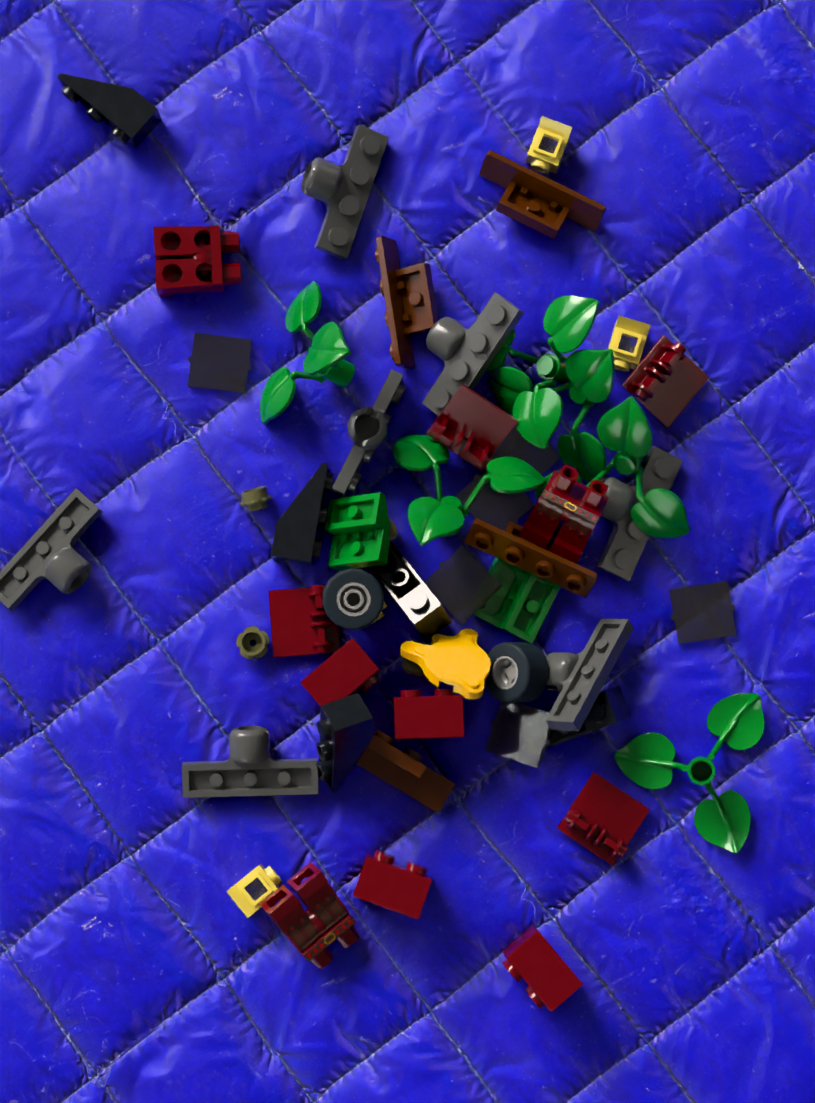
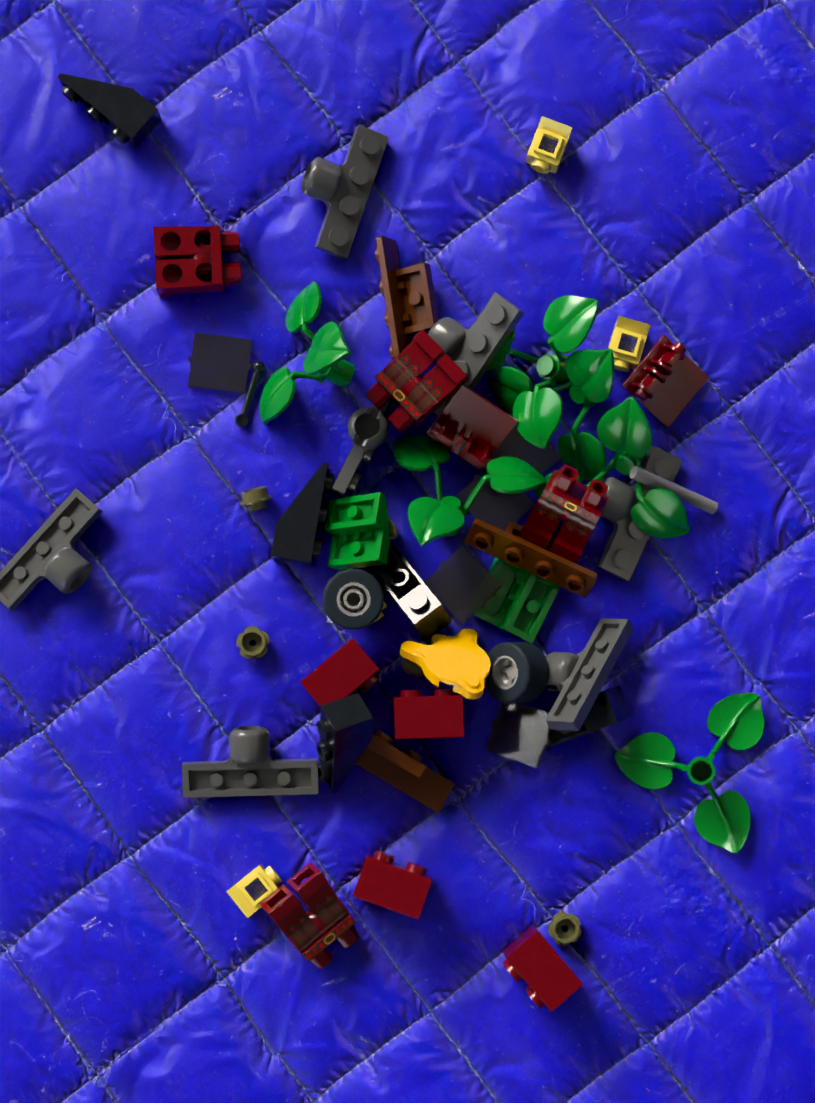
dark red hinge [268,585,340,658] -> none
reddish brown bracket [479,150,606,239] -> none
dark red hinge [557,772,650,866] -> none
clear smoke piece [669,581,737,644] -> none
none -> black hinge [235,361,265,427]
none -> dark red hips [366,329,468,433]
none -> olive plate [548,912,581,946]
none -> light grey bar [630,466,718,514]

